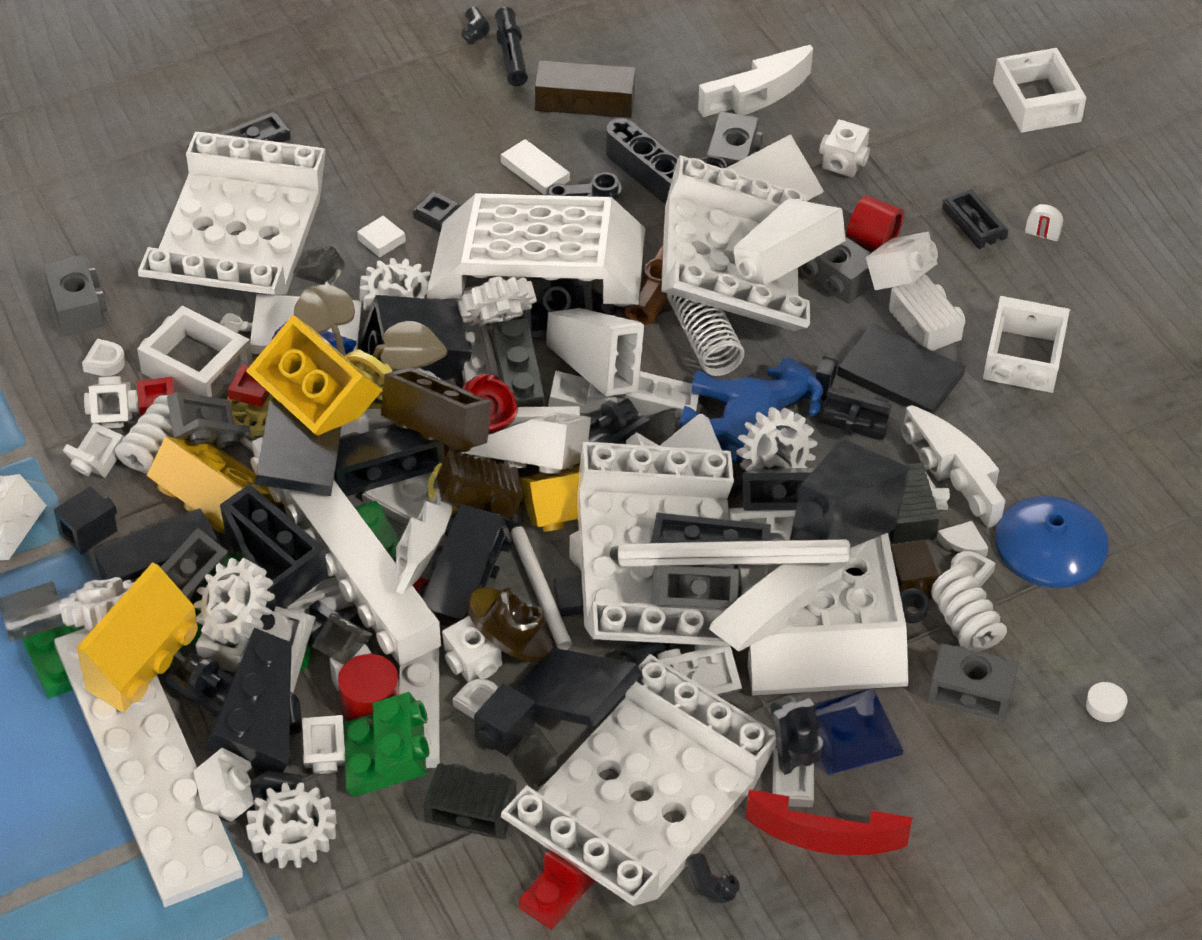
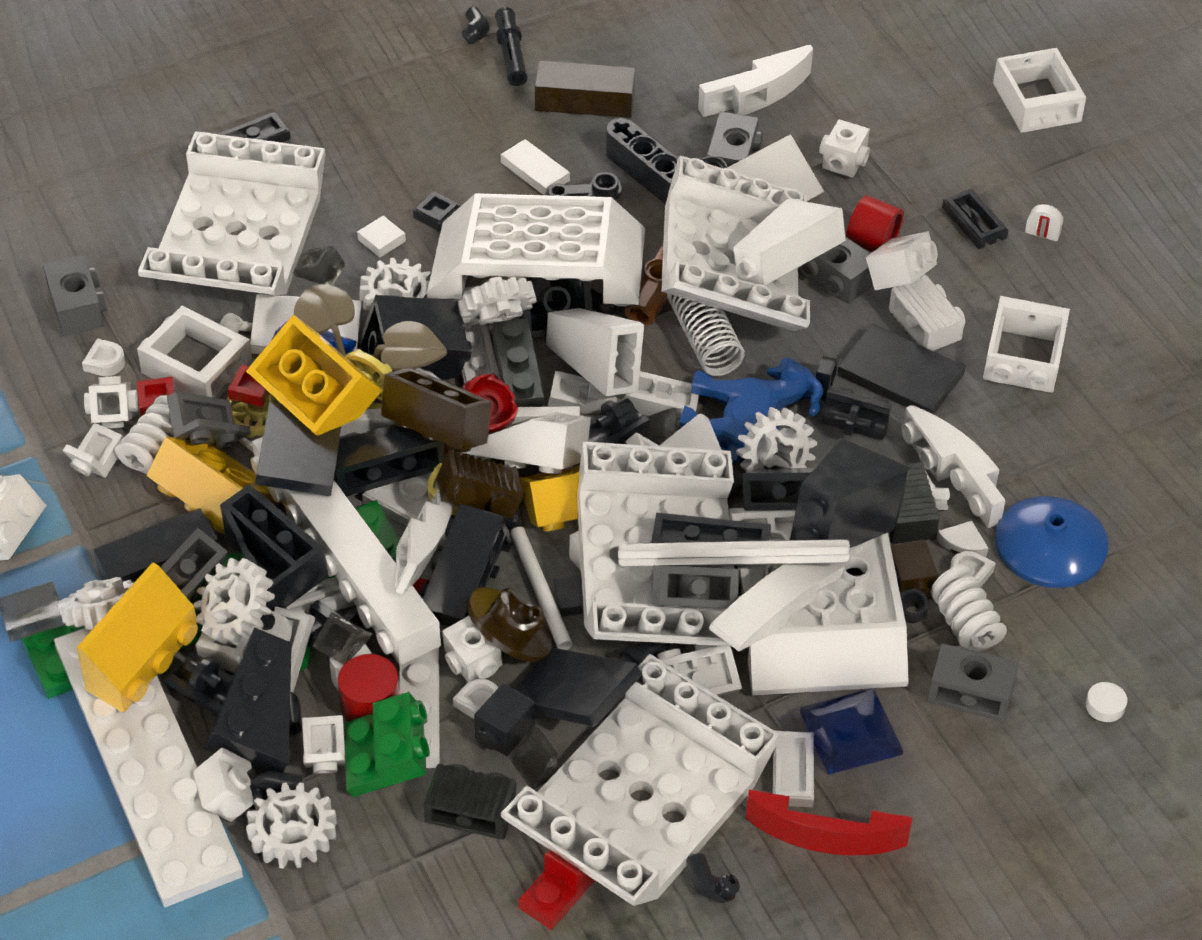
black brick [54,486,118,555] -> none
black hips [771,696,824,775] -> none

